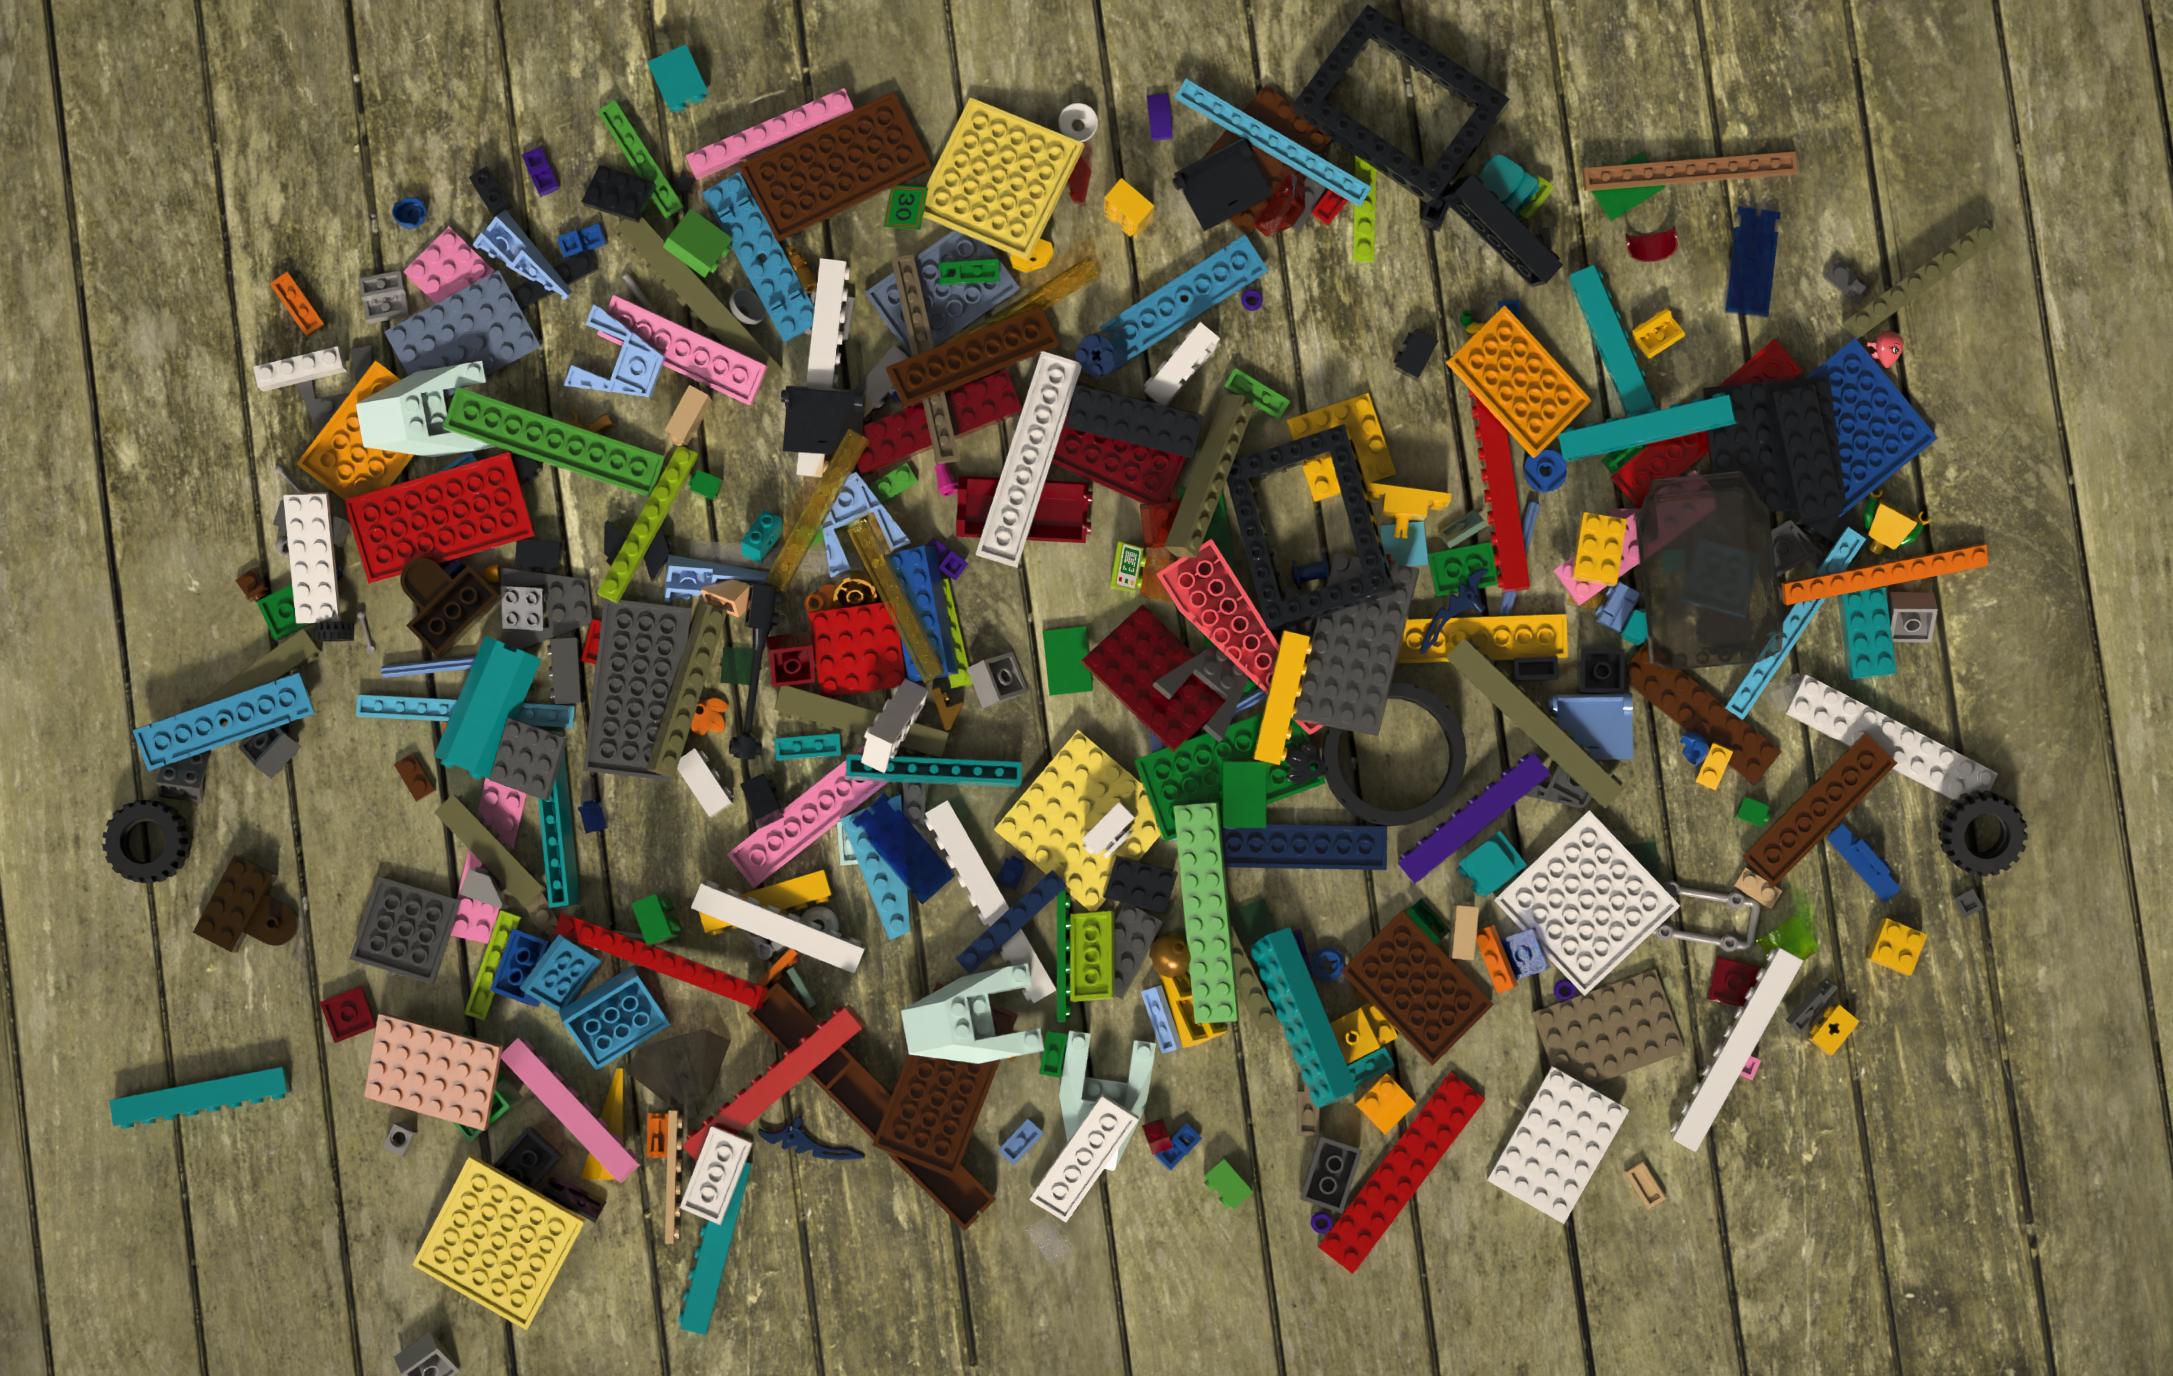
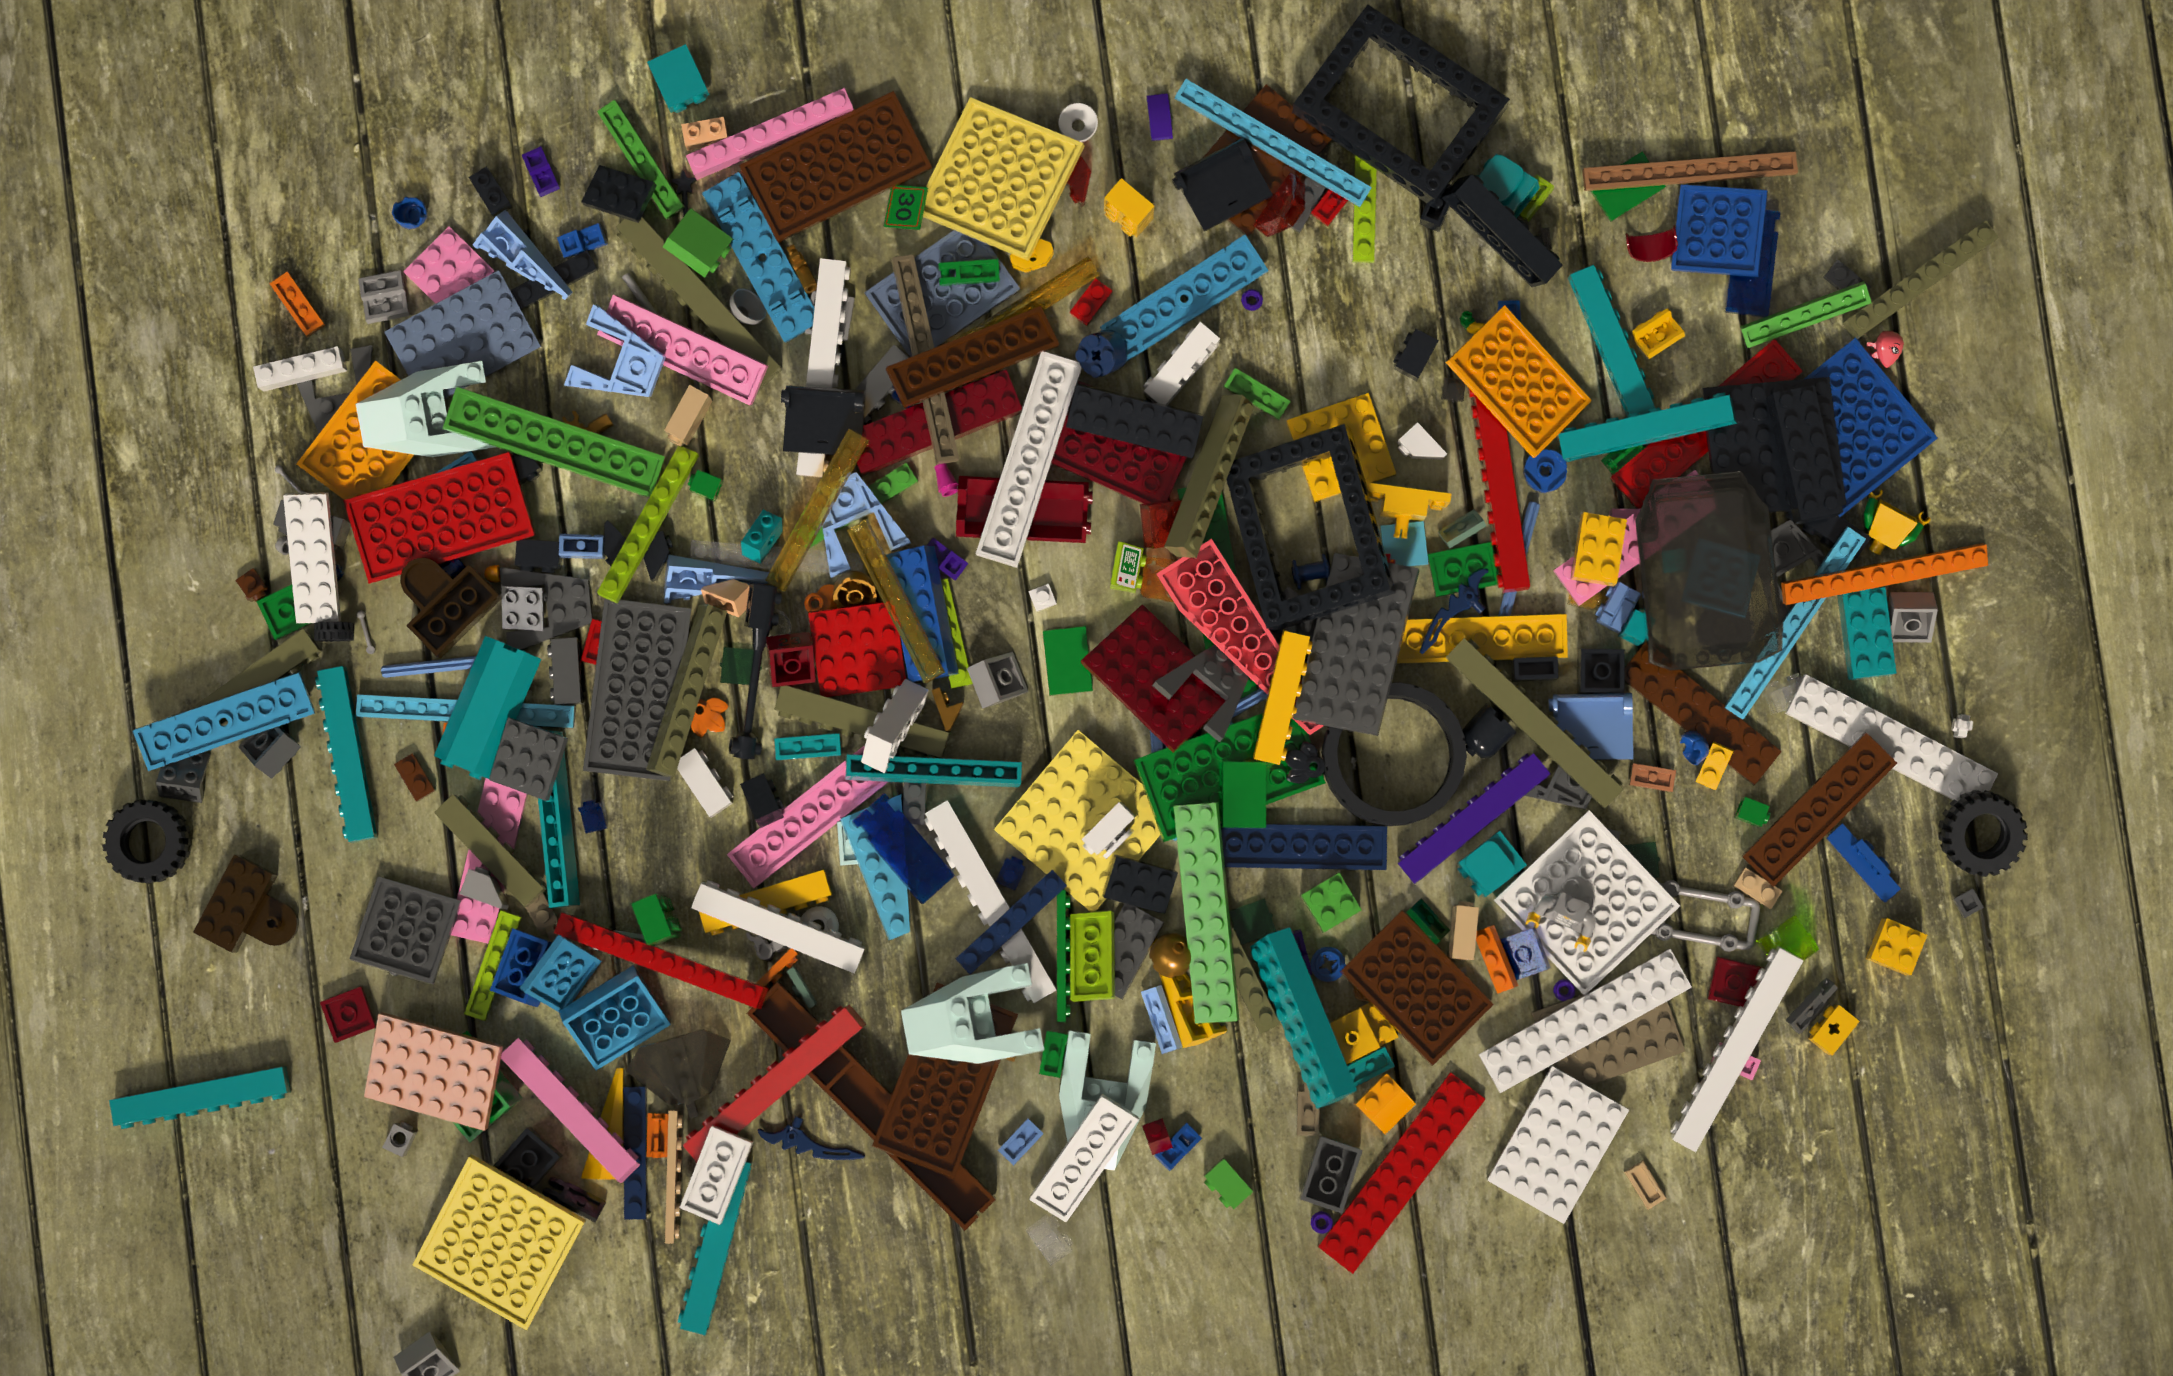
none -> teal brick [315,666,378,843]
none -> medium blue brick [559,534,606,559]
none -> dark blue plate [624,1087,647,1220]
none -> light nougat brick [681,117,729,151]
none -> white plate [1029,584,1057,612]
none -> red plate [1069,278,1113,326]
none -> bright green brick [1300,873,1361,933]
none -> white slope [1397,422,1447,460]
none -> clear smoke plate [1441,377,1465,402]
none -> black cylinder [1462,703,1516,759]
none -> white plate [1478,949,1692,1093]
none -> light grey torso [1526,892,1596,952]
none -> nougat plate [1629,763,1676,792]
none -> blue plate [1671,185,1768,277]
none -> bright green plate [1740,281,1872,348]
none -> white plate [1951,714,1974,738]

